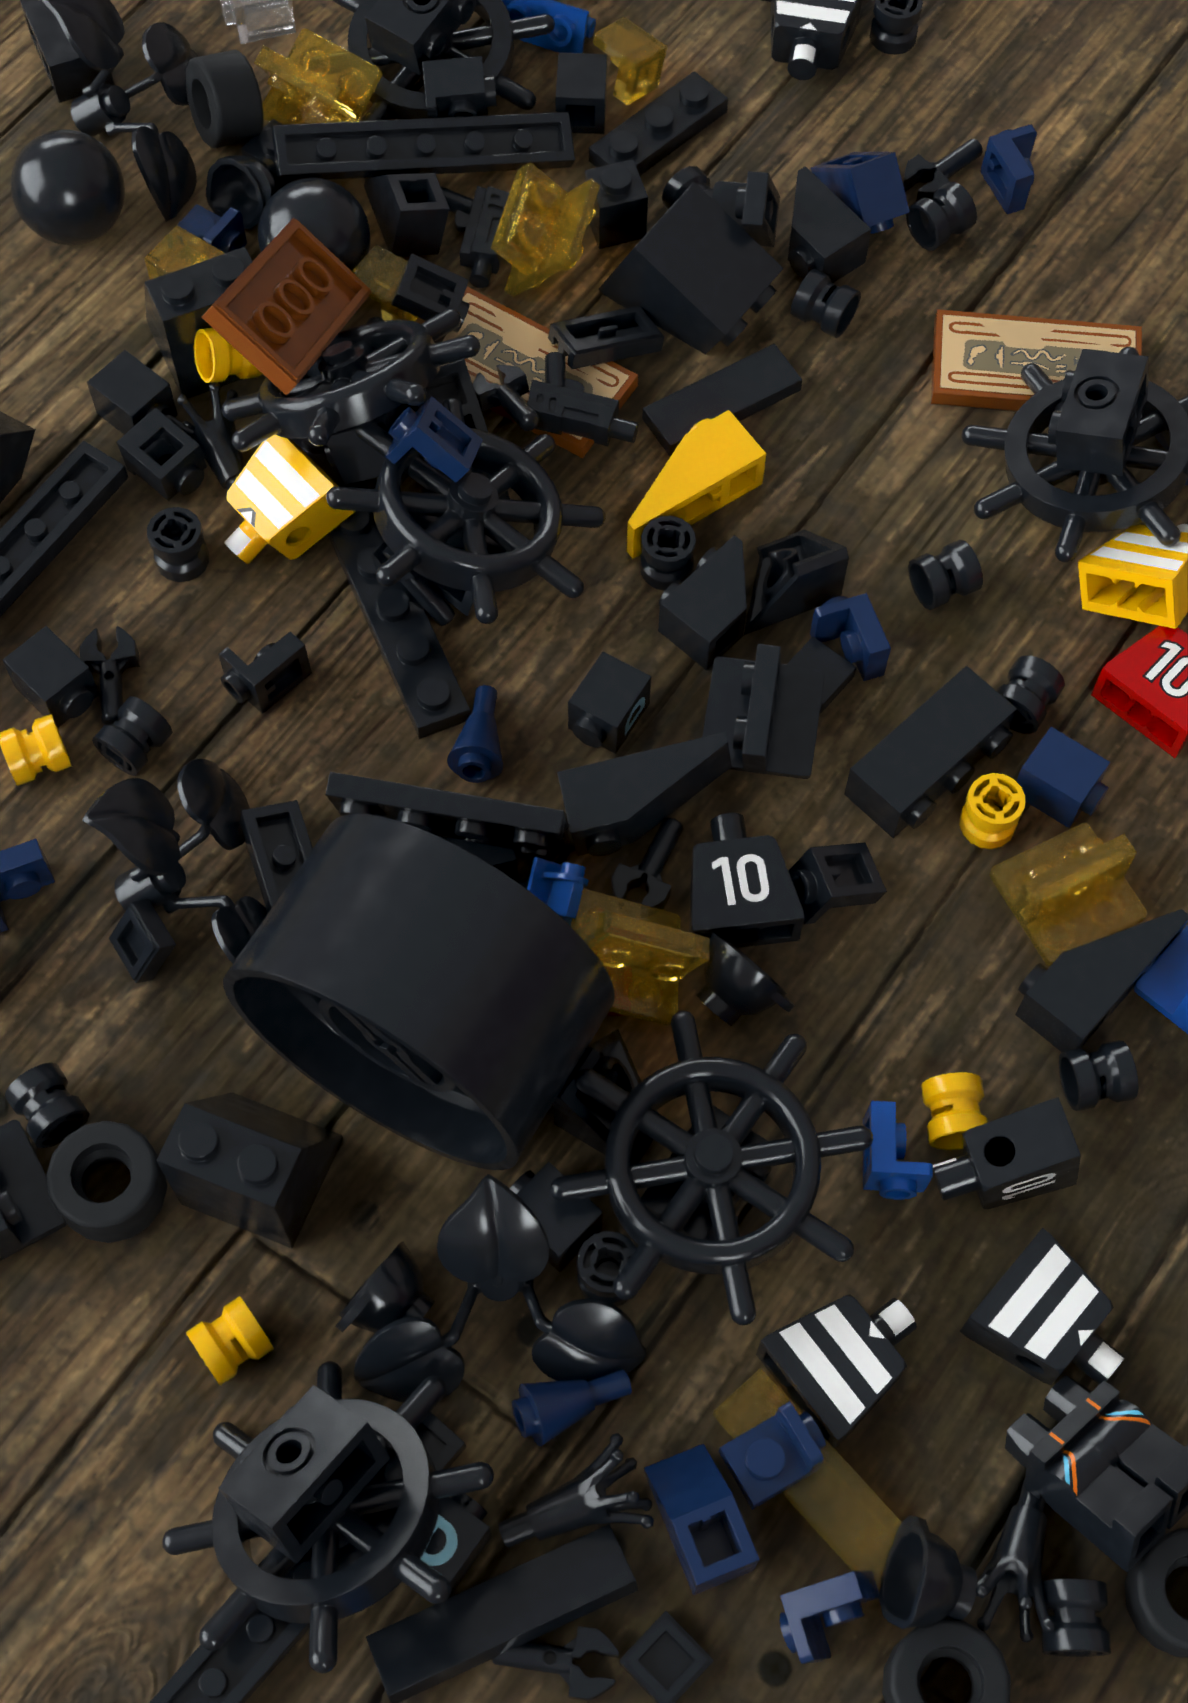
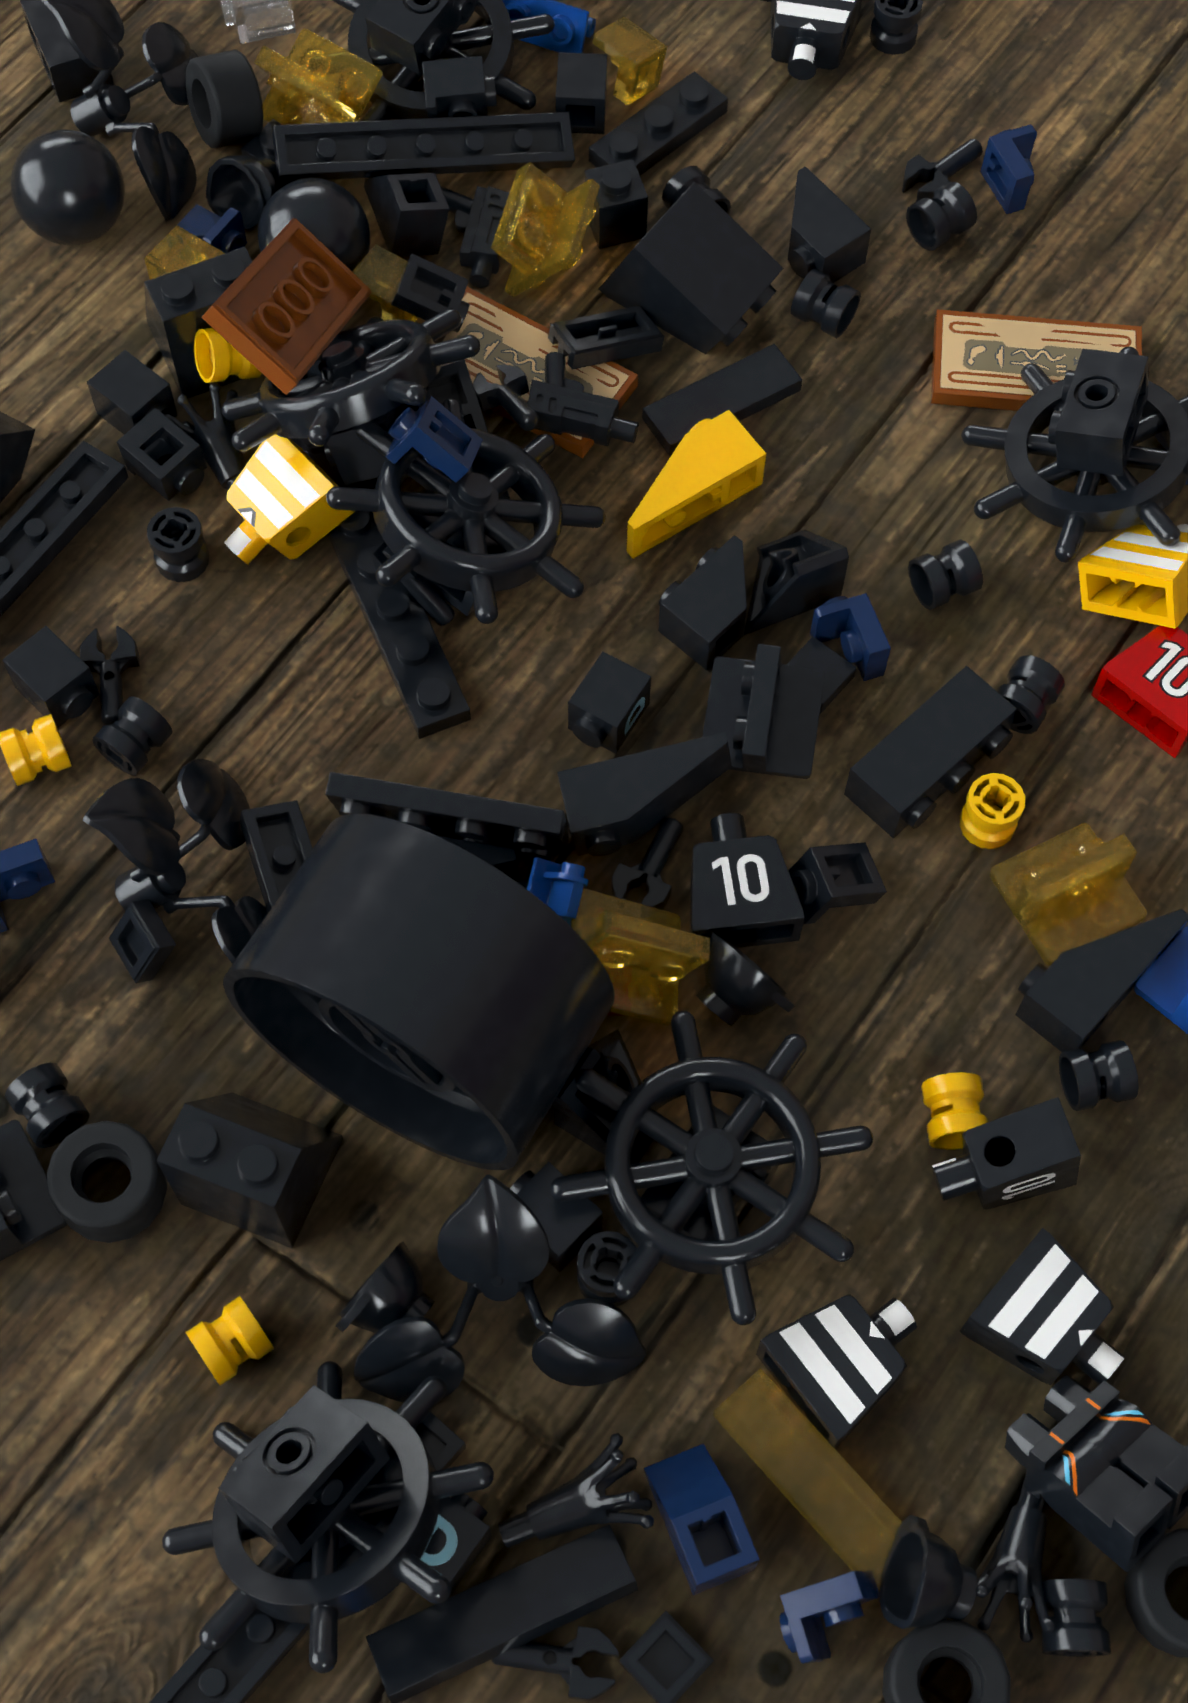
black bracket [218,632,312,714] -> none
dark blue cone [447,685,503,783] -> none
dark blue cone [512,1369,632,1447] -> none
black wheel [640,516,696,591] -> none
black slope [712,171,780,247] -> none
dark blue bracket [719,1401,826,1510] -> none
dark blue slope [811,152,910,234] -> none
blue bracket [863,1101,933,1200] -> none
dark blue brick [1016,727,1110,829] -> none

